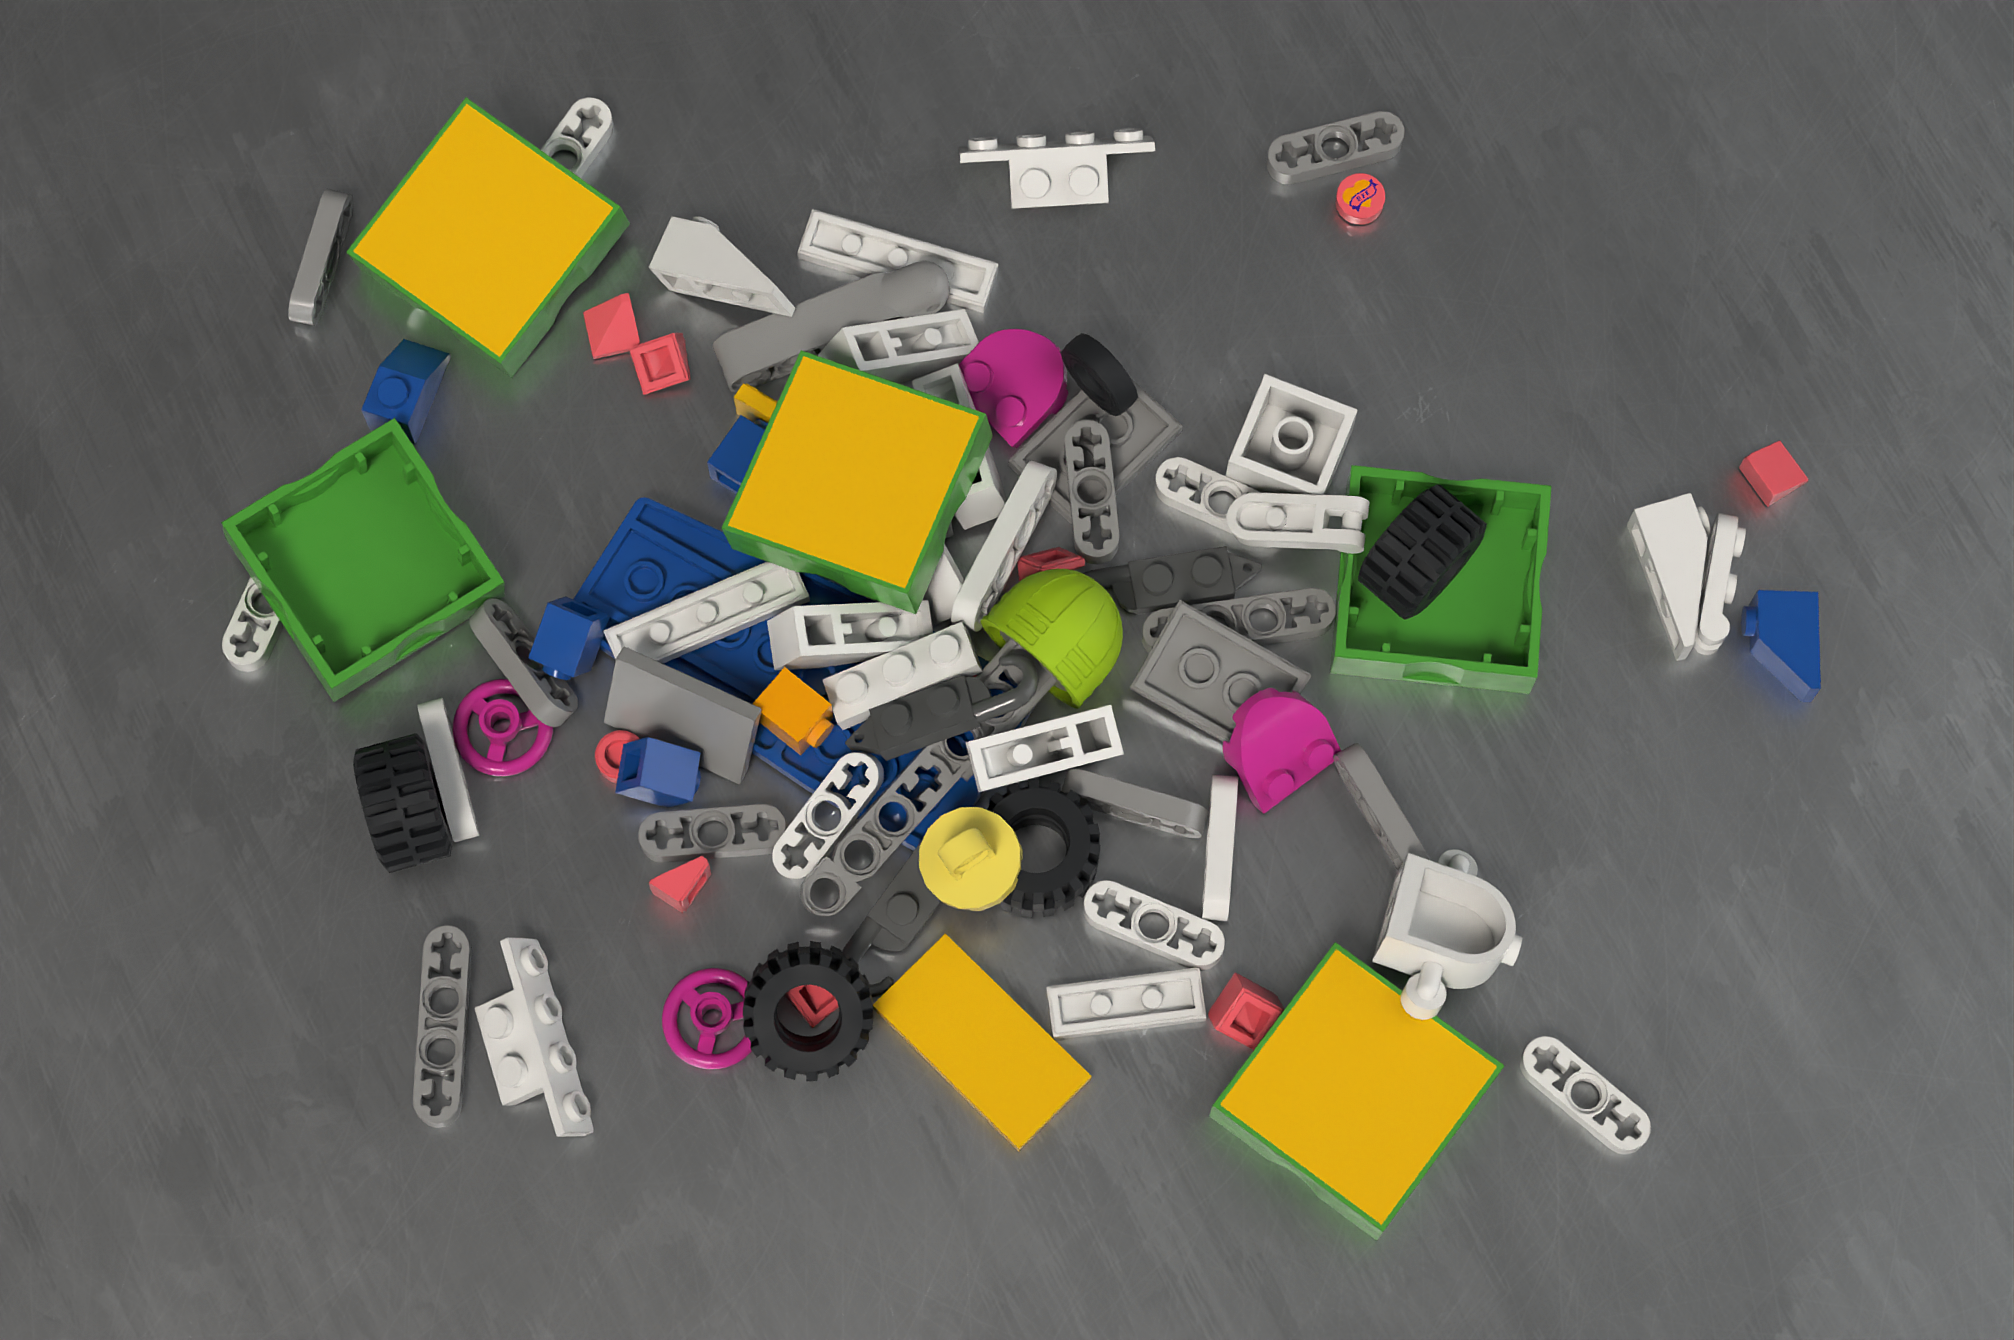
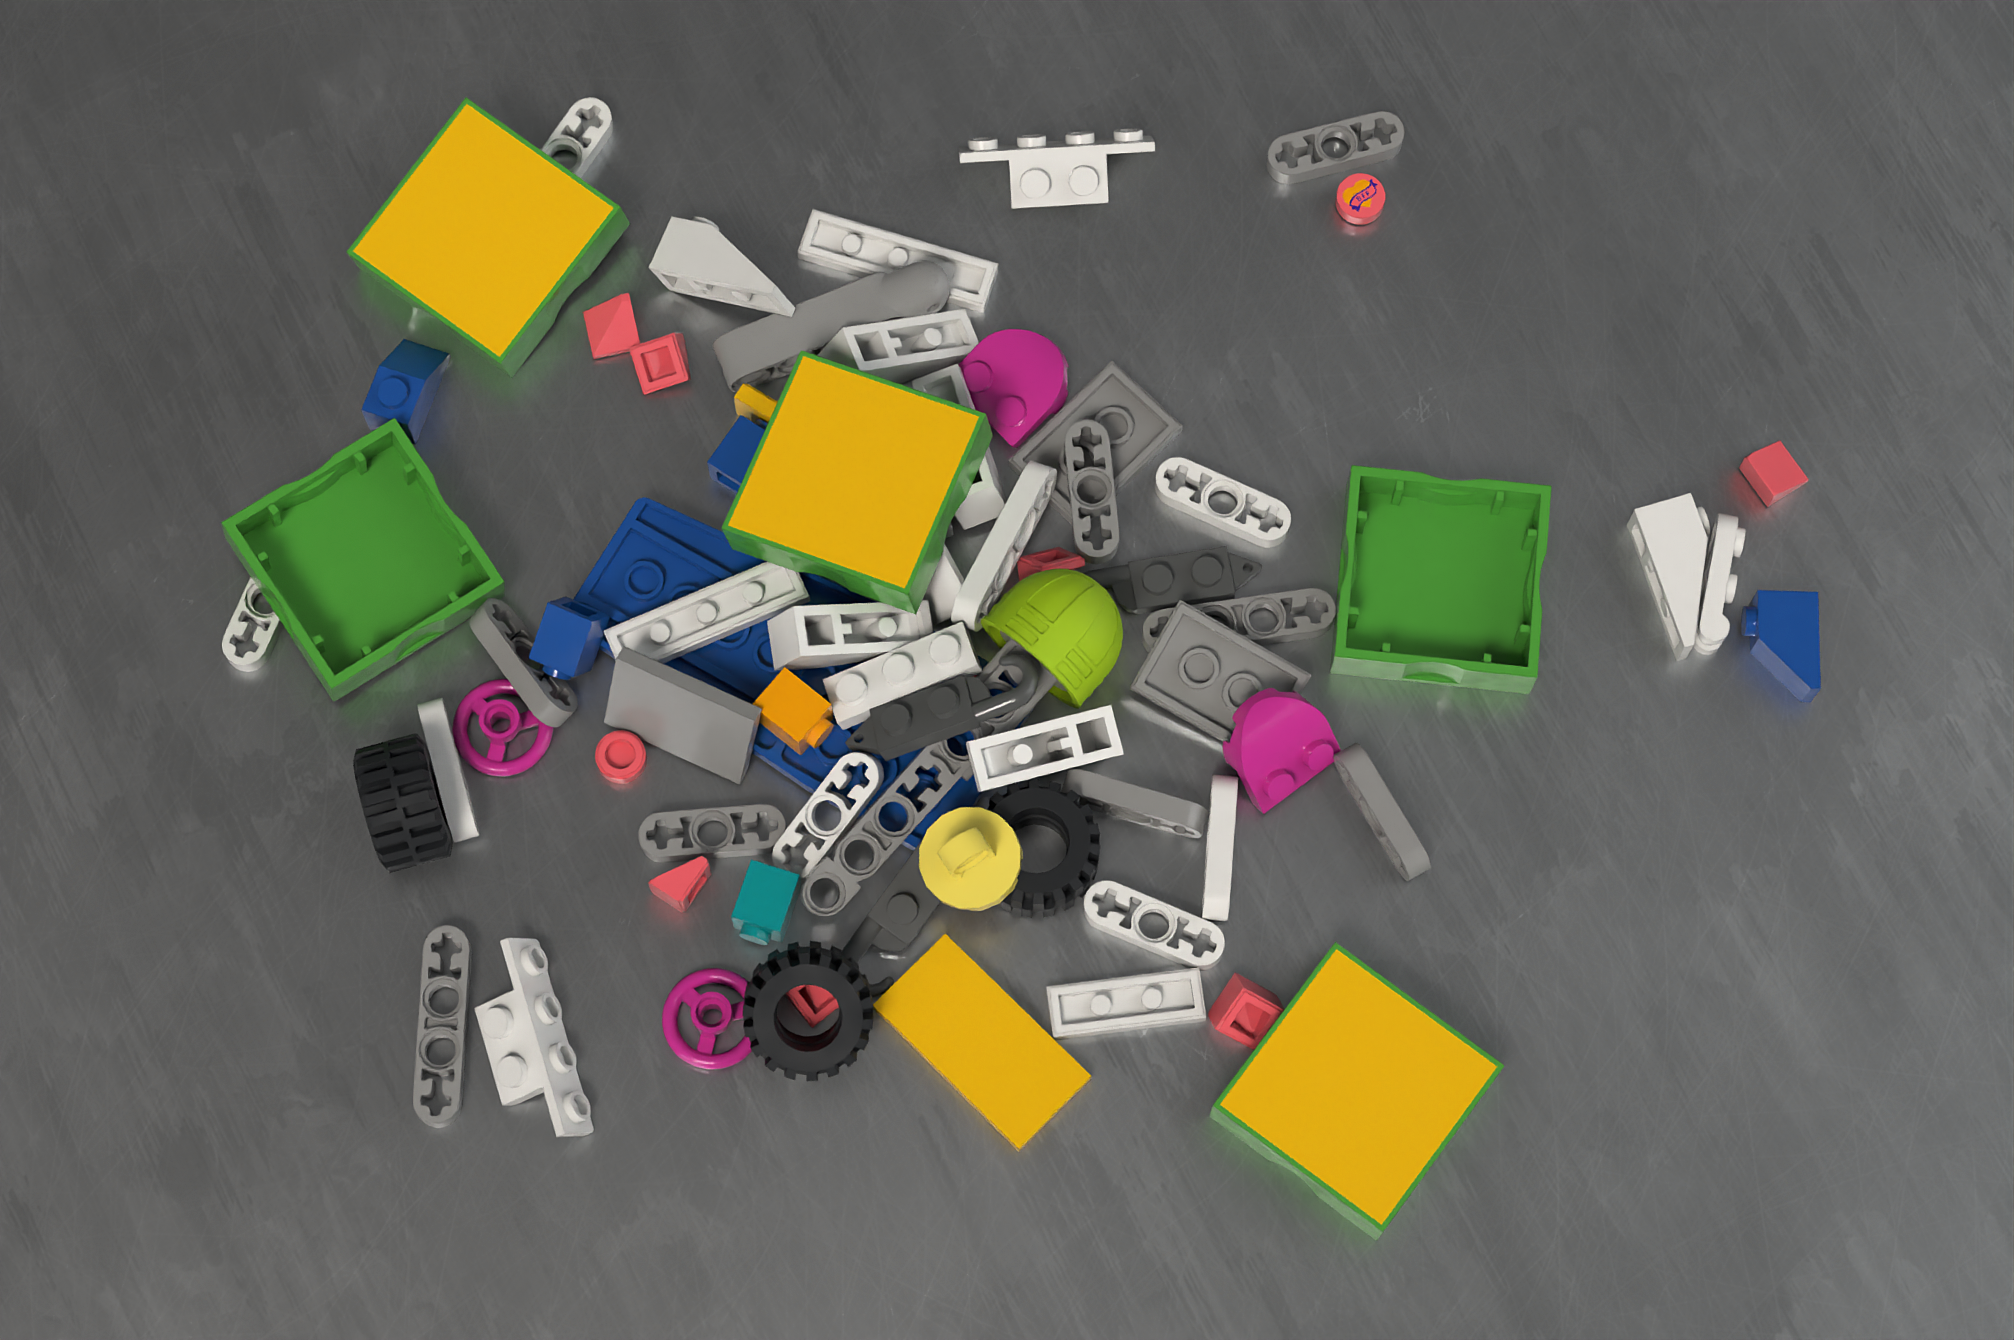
light grey beam [288,189,353,326] -> none
blue brick [615,737,701,808] -> none
black tyre [1061,333,1138,416] -> none
white brick [1226,374,1358,495] -> none
white plate [1226,493,1370,554] -> none
black tyre [1358,484,1487,620] -> none
white piece [1372,849,1522,1020] -> none
white beam [1520,1036,1651,1154] -> none
none -> teal brick [731,859,802,945]

